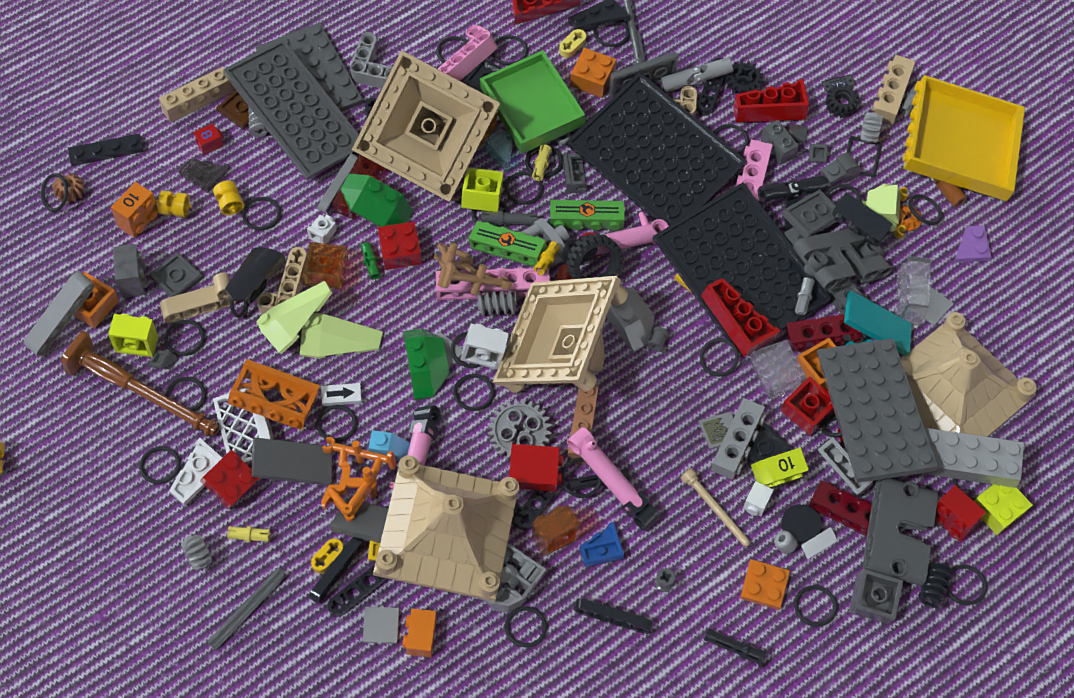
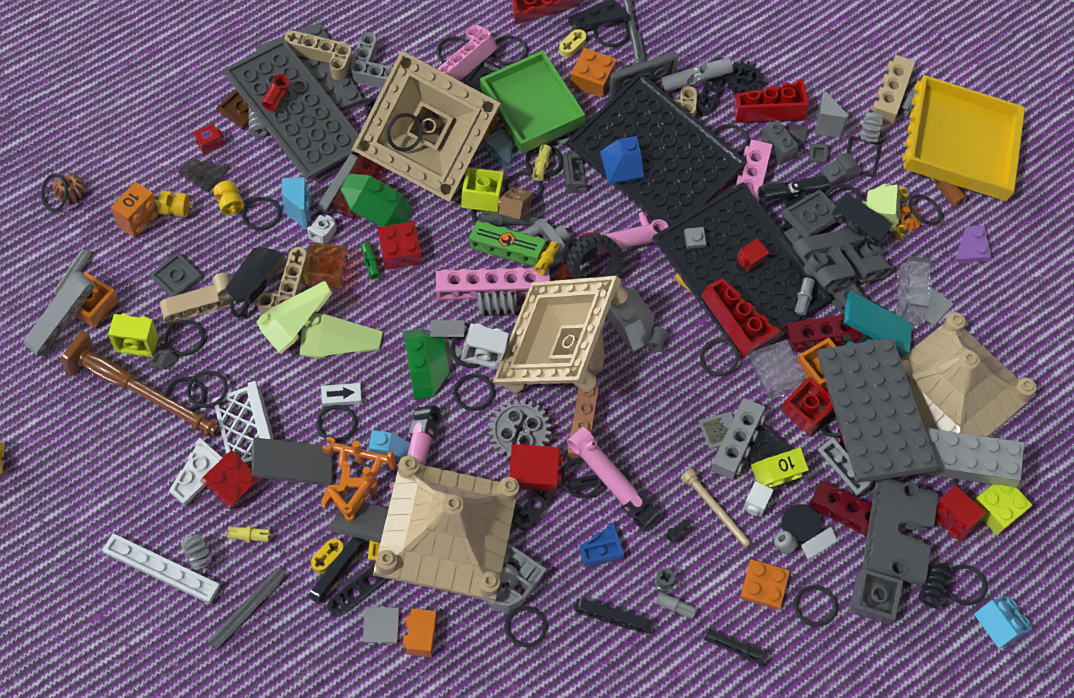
black plate [68,133,144,166] -> none
flat silver brick [112,244,148,298] -> none
black piece [139,446,181,484] -> none
tan brick [159,67,234,123] -> none
orange fence [228,359,320,430] -> none
medium nougat piece [434,243,512,295] -> none
clear orange brick [532,505,580,557] -> none
bright green brick [550,200,624,231] -> none
sticker [821,74,856,93] -> none
black tyre [825,84,859,118] -> none
none -> light grey axle [54,249,91,296]
none -> white plate [102,534,220,604]
none -> black tyre [187,371,228,408]
none -> red piece [261,74,290,111]
none -> medium azure slope [282,177,311,229]
none -> tan beam [285,31,352,80]
none -> black tyre [386,113,423,152]
none -> light grey piece [429,320,466,337]
none -> medium nougat brick [497,187,533,219]
none -> blue slope [600,136,644,185]
none -> light grey axle [655,592,697,619]
none -> black pin [666,519,692,543]
none -> light grey plate [684,227,706,249]
none -> red brick [737,238,769,271]
none -> light grey slope [815,91,849,138]
none -> medium azure slope [974,596,1033,648]

